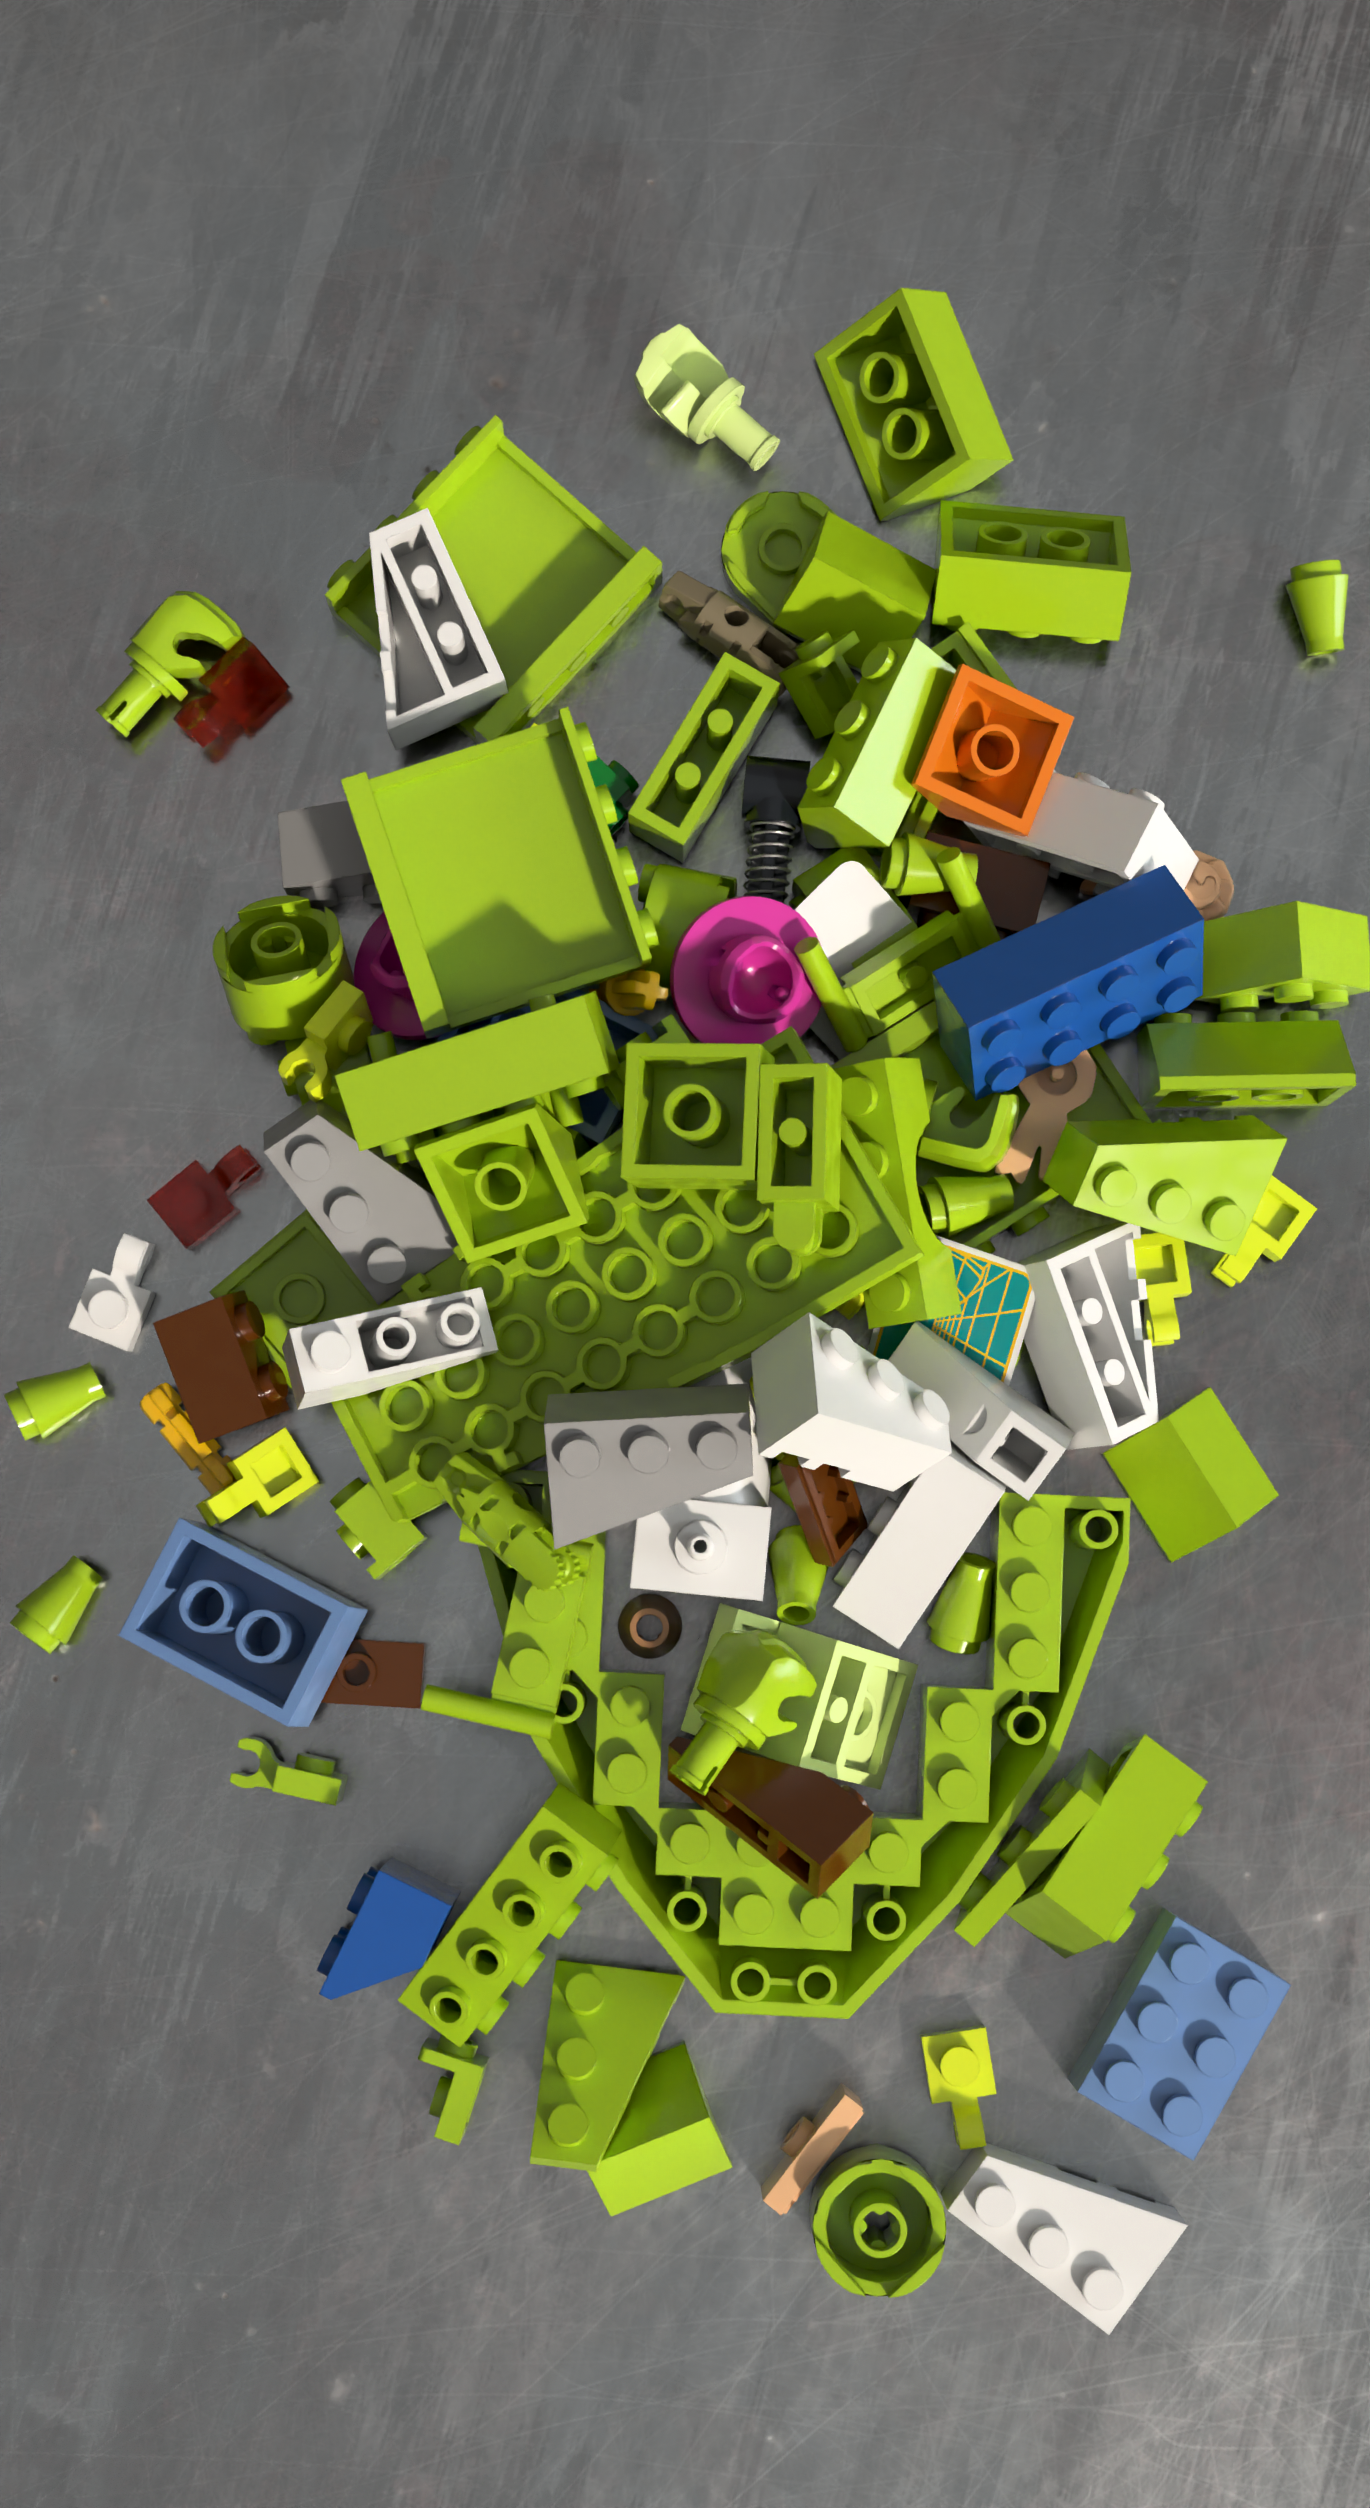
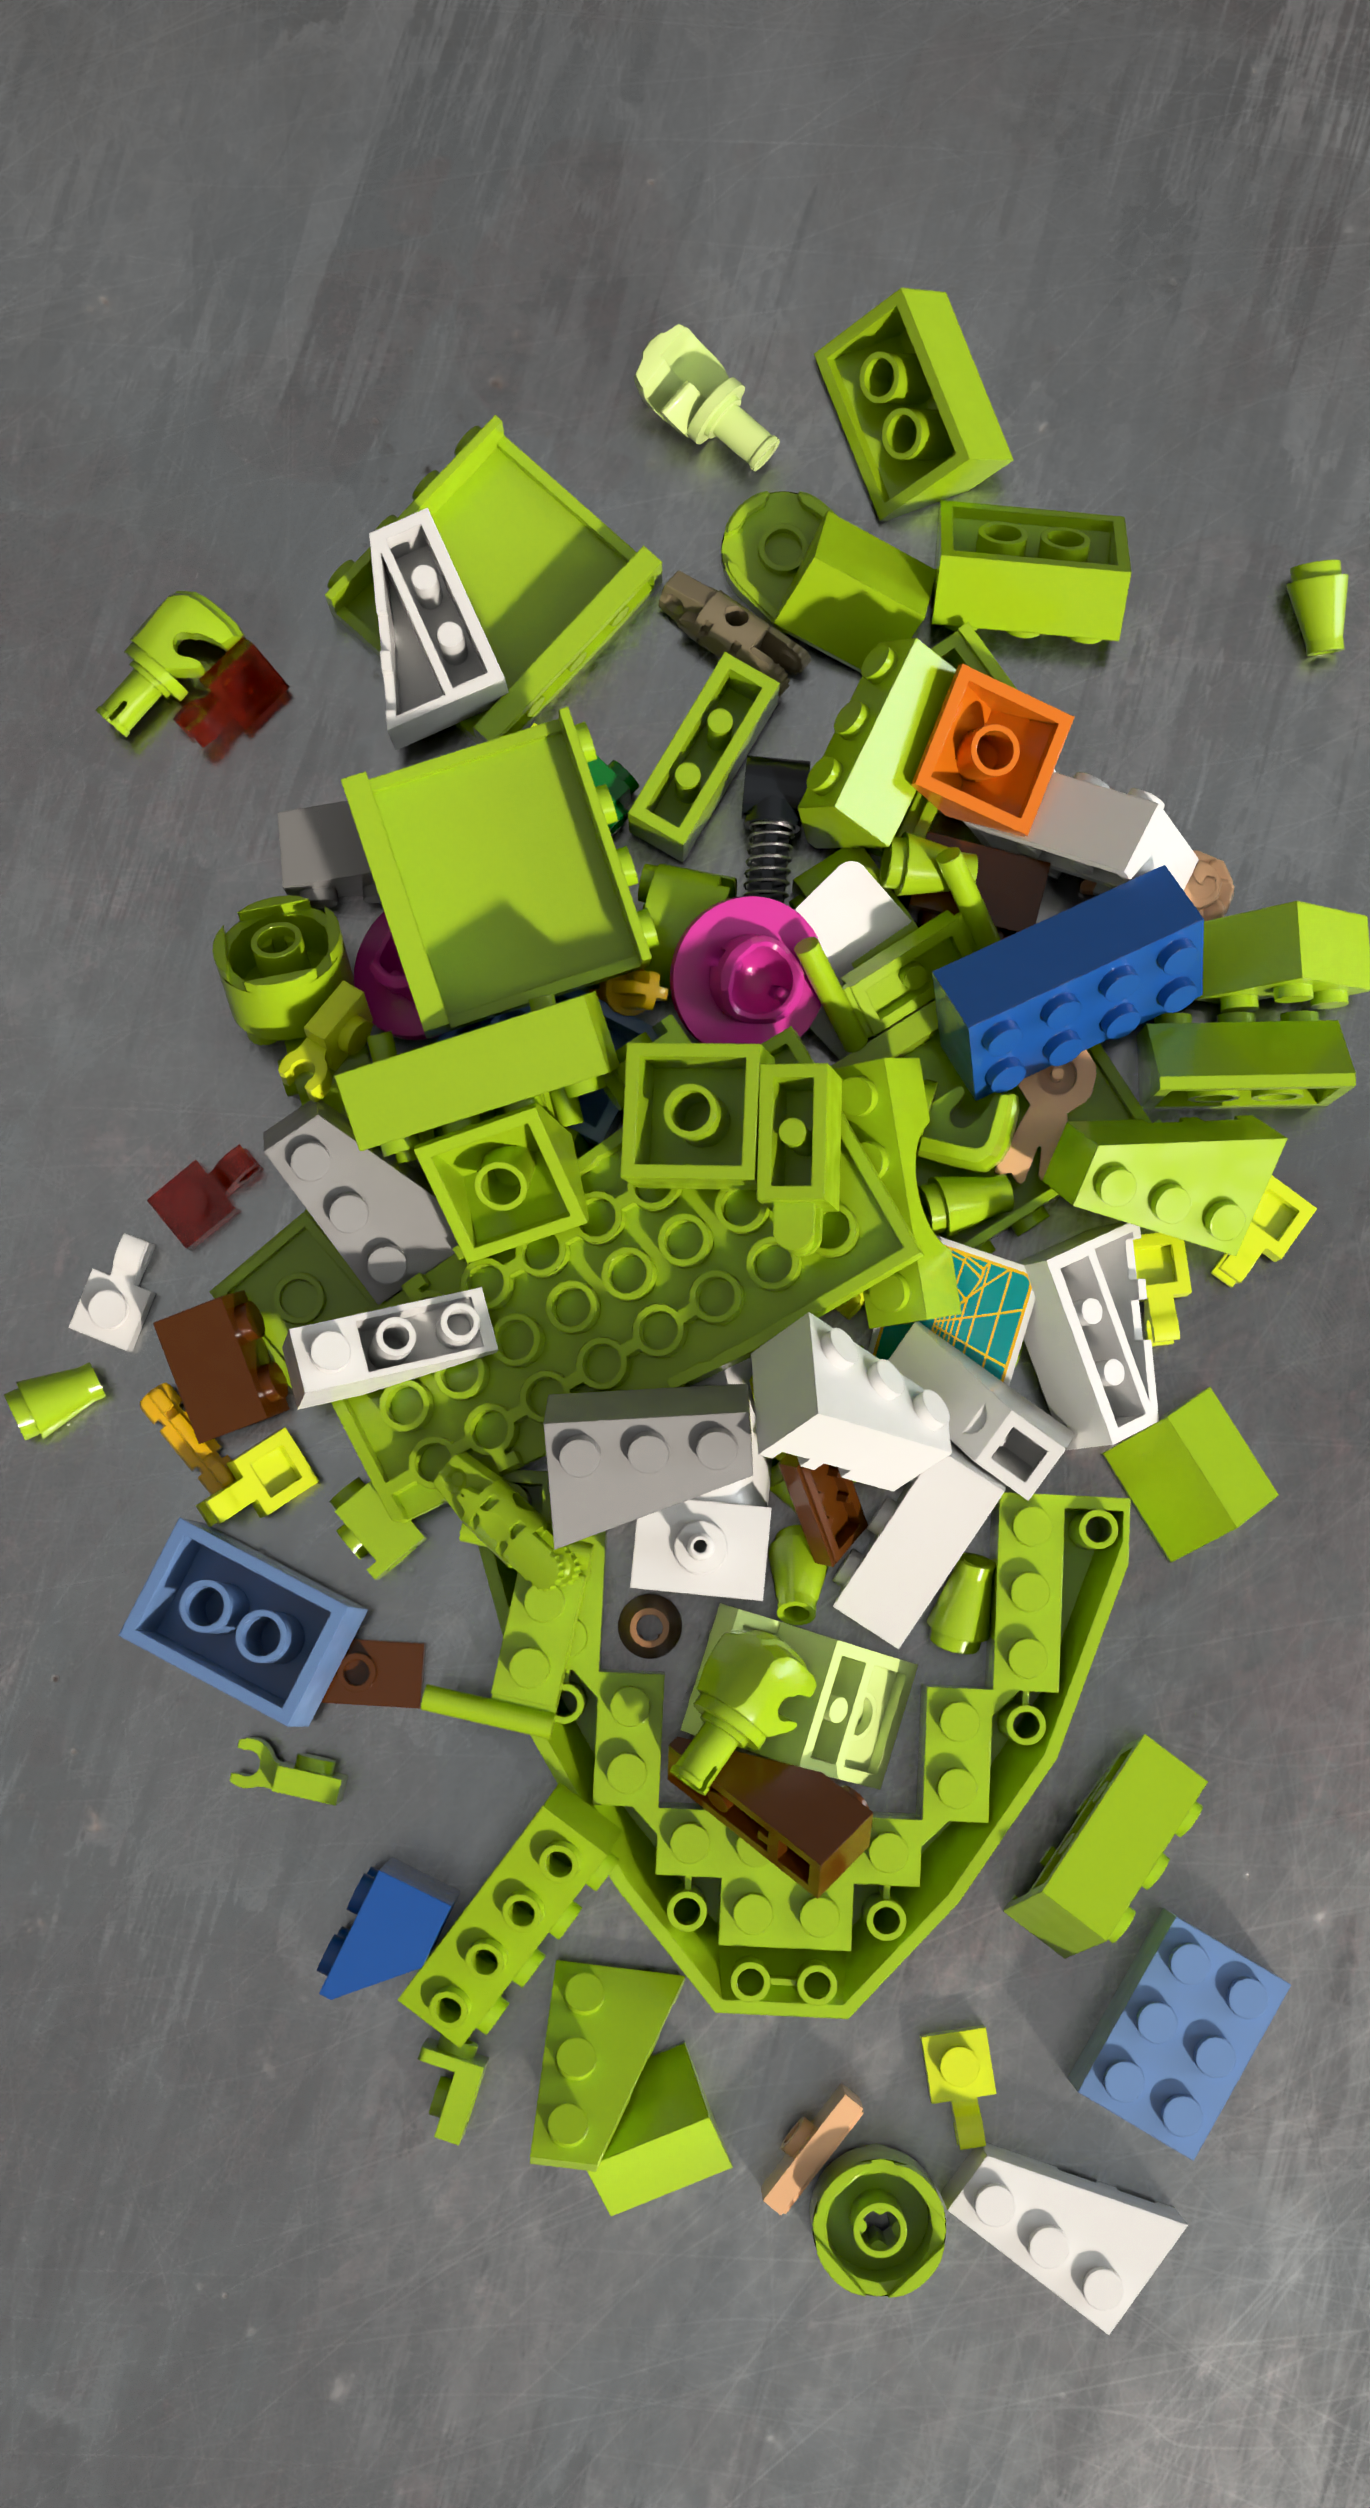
lime cone [10,1555,103,1655] -> none
lime bracket [778,630,860,739] -> none
lime wing [954,1748,1109,1947] -> none

